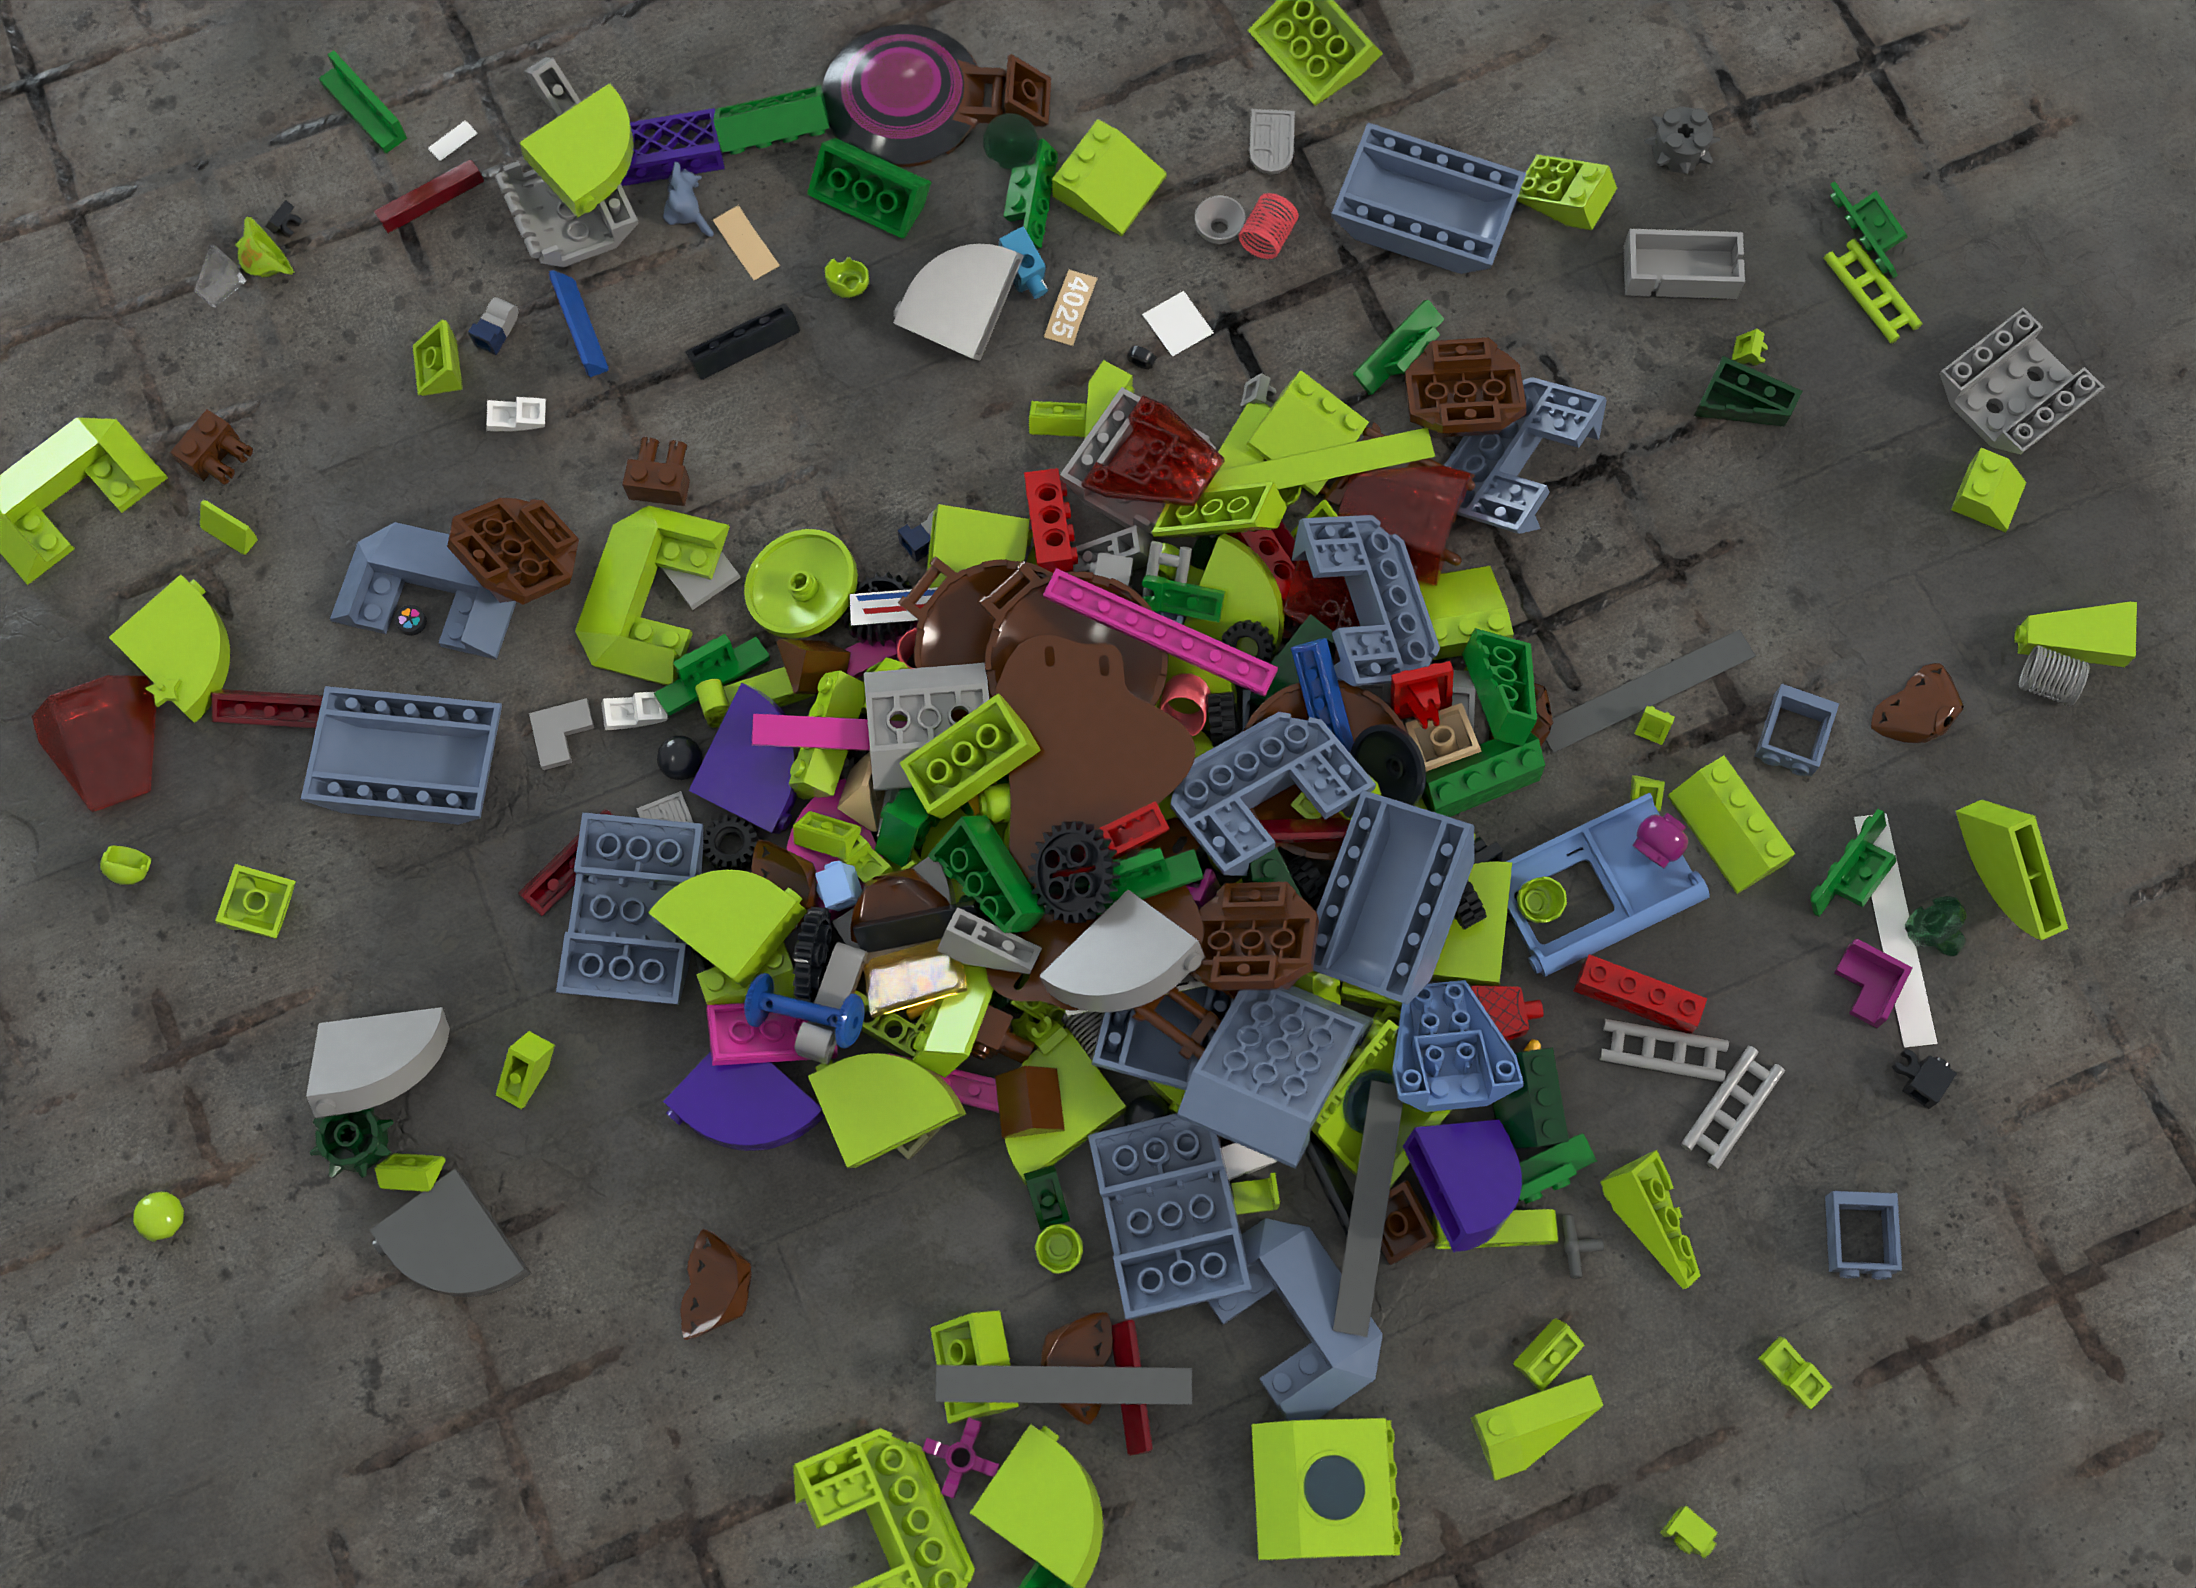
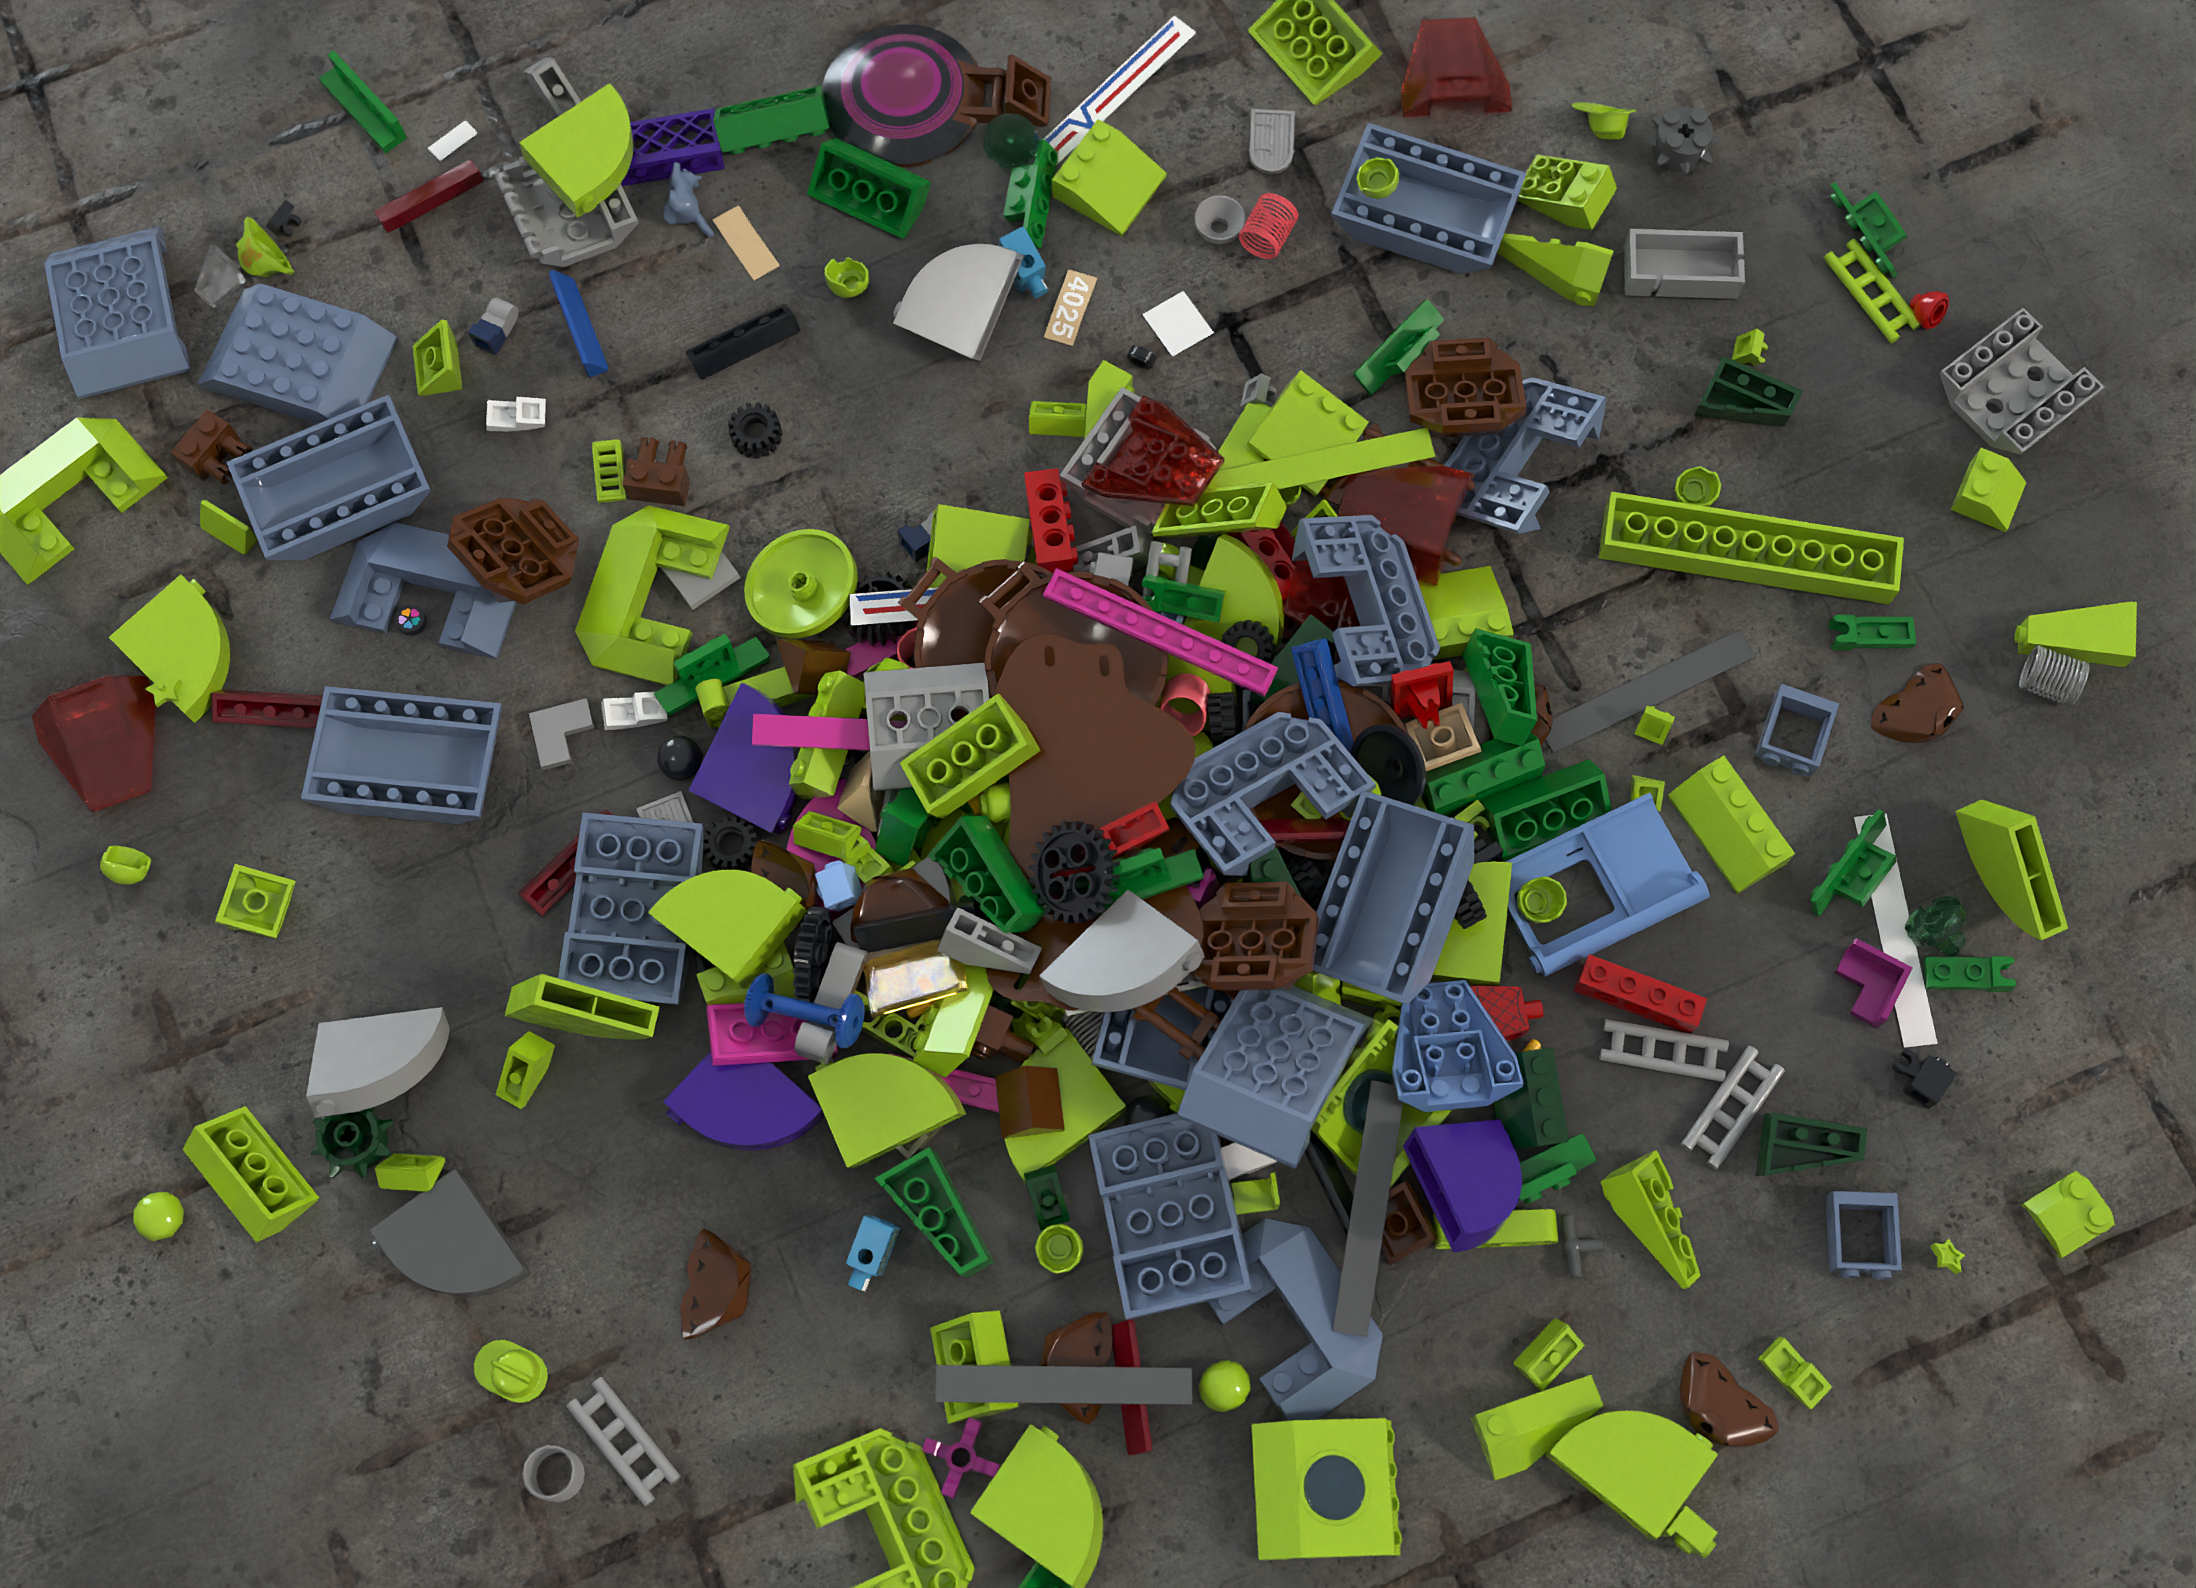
magenta piece [1632,813,1688,869] -> none
none -> sand blue slope [44,226,191,399]
none -> lime slope [182,1106,319,1243]
none -> sand blue slope [197,283,398,424]
none -> sand blue slope [226,395,431,560]
none -> lime piece [474,1340,548,1403]
none -> lime brick [505,974,659,1040]
none -> light grey piece [522,1445,585,1502]
none -> light grey bar [566,1377,681,1507]
none -> lime slope [592,439,627,503]
none -> black tyre [728,402,782,459]
none -> dark azure torso [846,1216,903,1291]
none -> green wedge [874,1147,994,1278]
none -> white sticker [1030,16,1196,165]
none -> lime hair [1198,1360,1251,1412]
none -> lime hair [1356,157,1399,200]
none -> clear red wedge [1401,17,1512,117]
none -> lime tile [1454,799,1490,839]
none -> green slope [1479,759,1612,862]
none -> lime wedge [1497,233,1613,307]
none -> lime brick [1545,1411,1718,1540]
none -> lime piece [1572,102,1636,139]
none -> lime brick [1598,491,1904,605]
none -> lime hair [1674,466,1722,507]
none -> reddish brown piece [1680,1352,1779,1447]
none -> dark green wedge [1756,1113,1868,1176]
none -> green plate [1828,615,1916,650]
none -> red brick [1909,291,1949,330]
none -> green plate [1923,956,2016,992]
none -> lime piece [1930,1238,1965,1275]
none -> lime slope [2021,1171,2115,1259]

